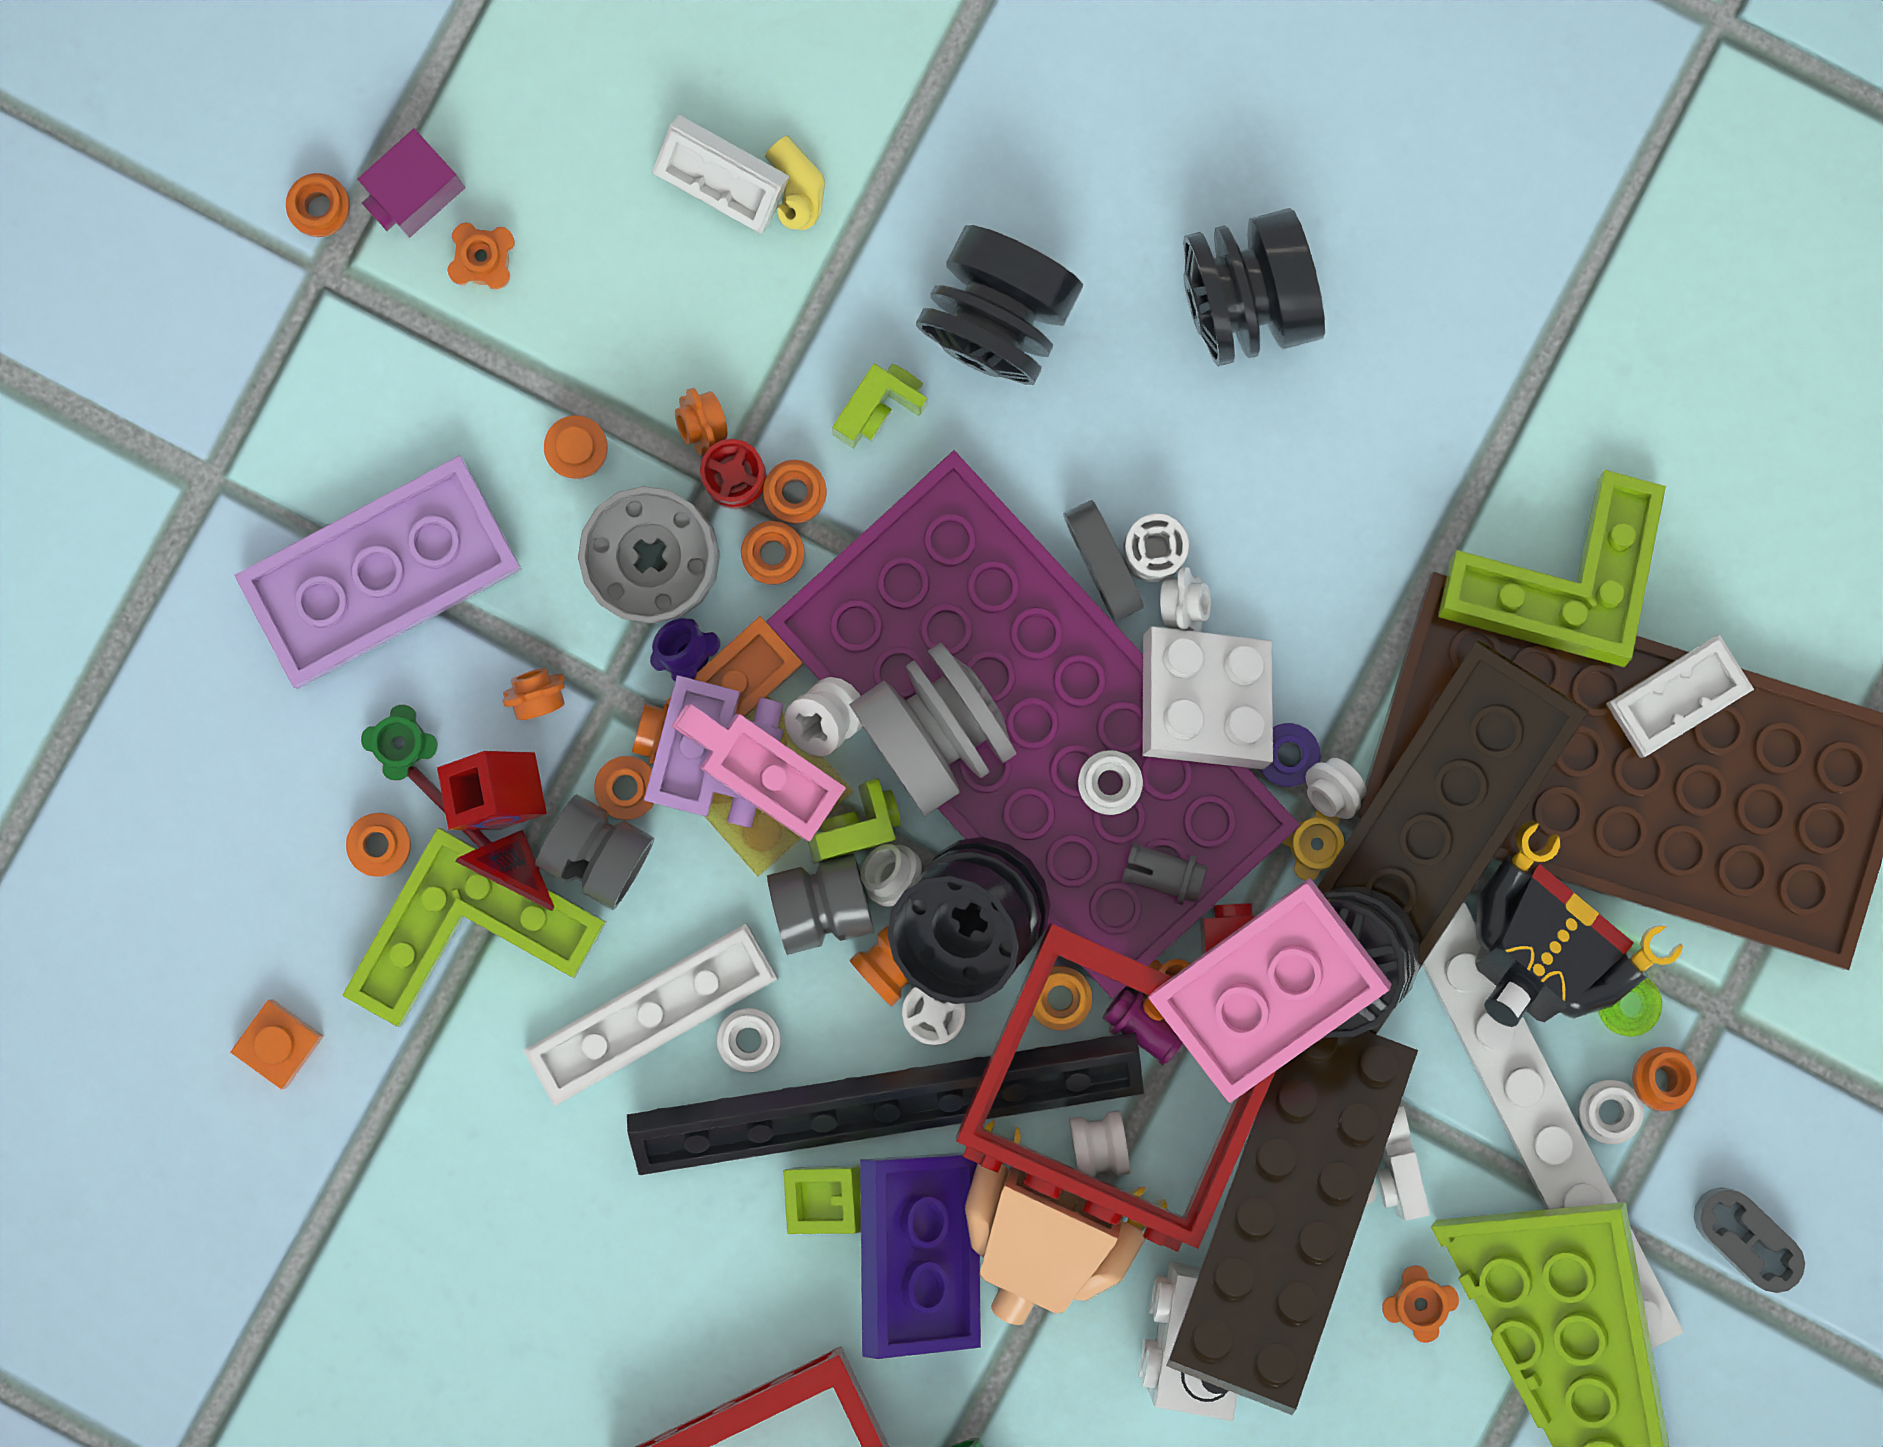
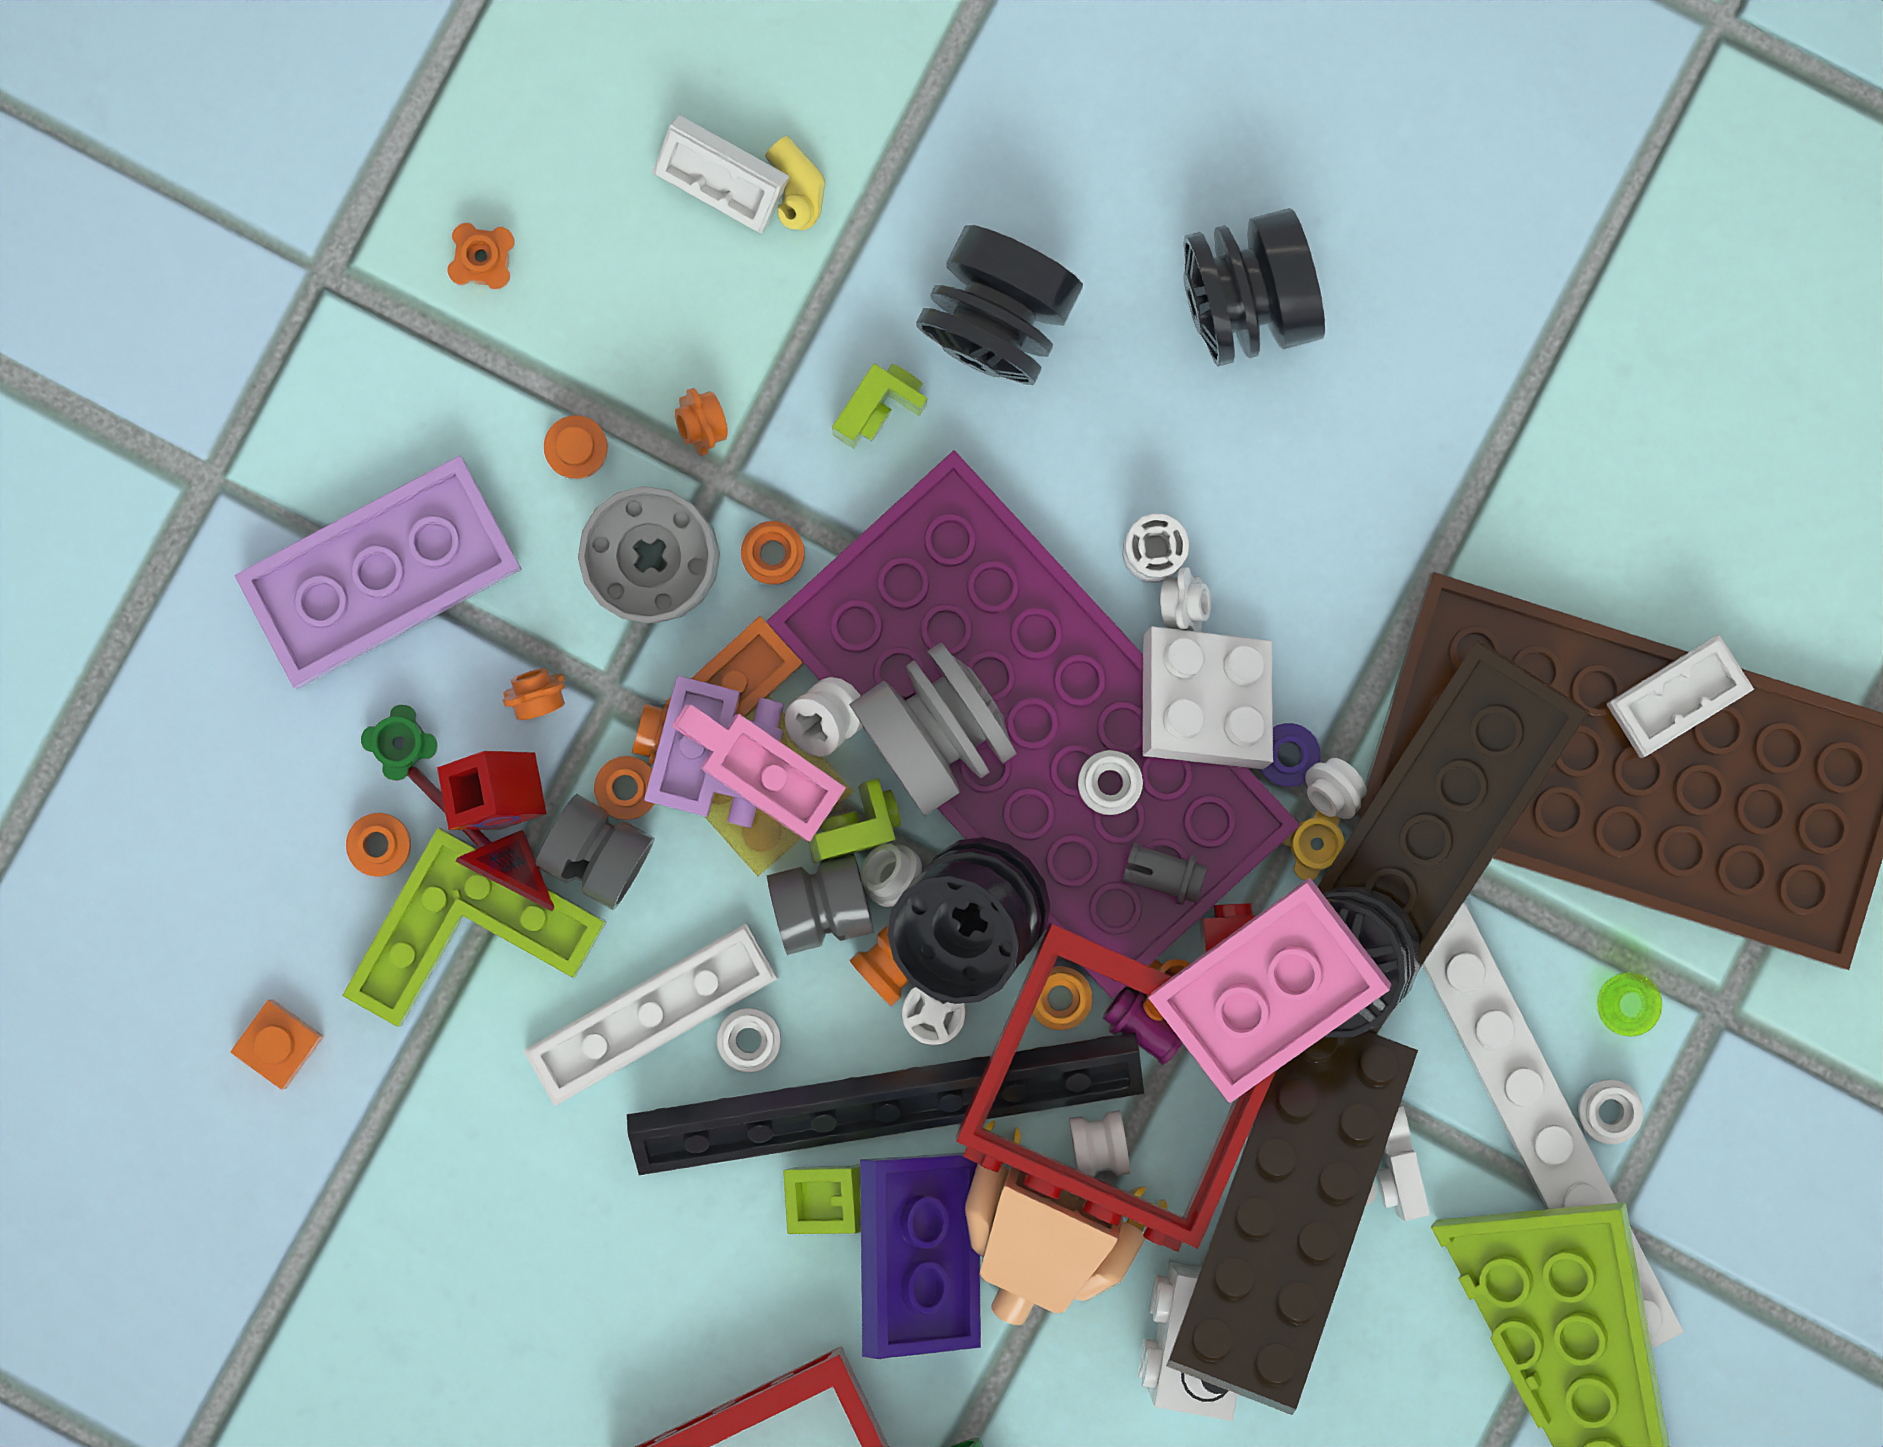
orange plate [285,173,350,237] -> none
magenta brick [357,128,465,238] -> none
dark purple plate [650,618,721,682] -> none
red wheel [700,439,767,510] -> none
orange plate [763,460,827,524] -> none
dark grey beam [1063,500,1144,622] -> none
orange plate [1382,1265,1459,1343] -> none
lime plate [1438,470,1666,667] -> none
black torso [1475,821,1683,1027] -> none
orange plate [1632,1047,1697,1112] -> none
dark grey beam [1693,1187,1805,1293] -> none

